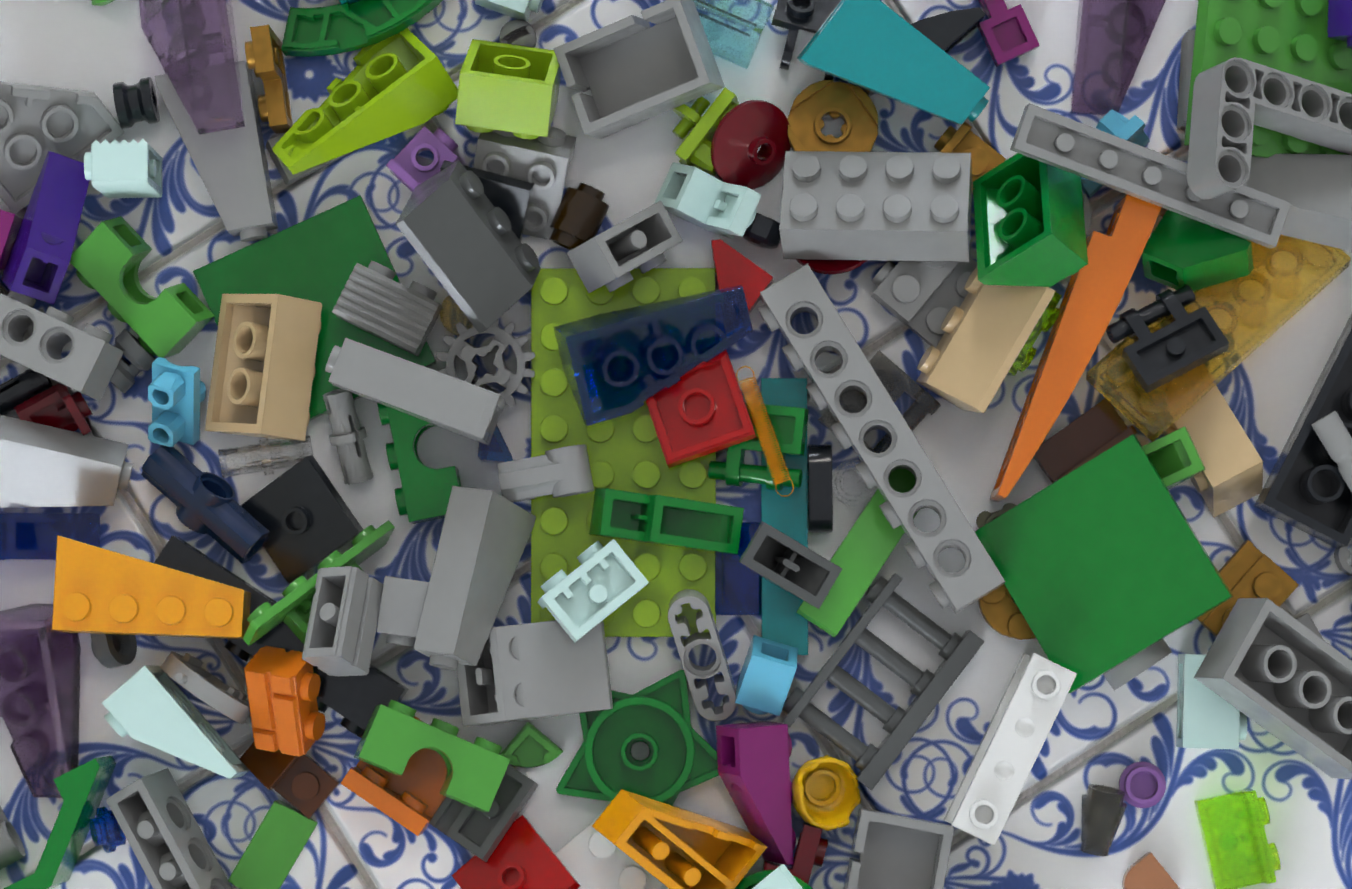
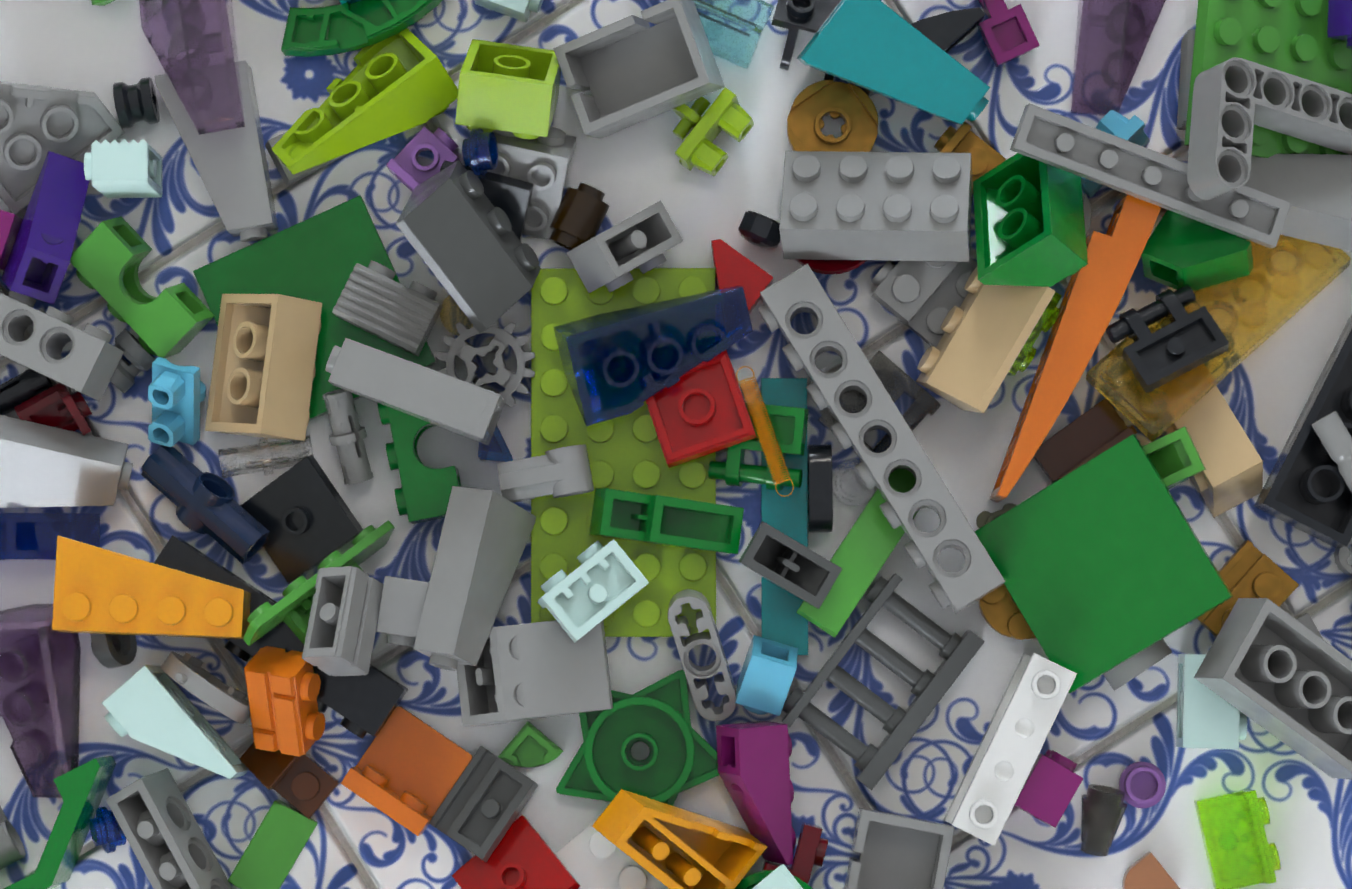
pearl gold plate [245,25,293,134] -> none
bright green arch [354,700,511,812] -> none
light grey hinge [499,19,537,48] -> none
light aqua brick [654,162,761,239] -> none
dark red dish [711,100,791,190] -> none
clear blue tile [715,522,761,615] -> none
yellow hair [791,755,861,831] -> none
none -> clear blue plate [462,128,498,175]
none -> magenta brick [1014,749,1083,828]

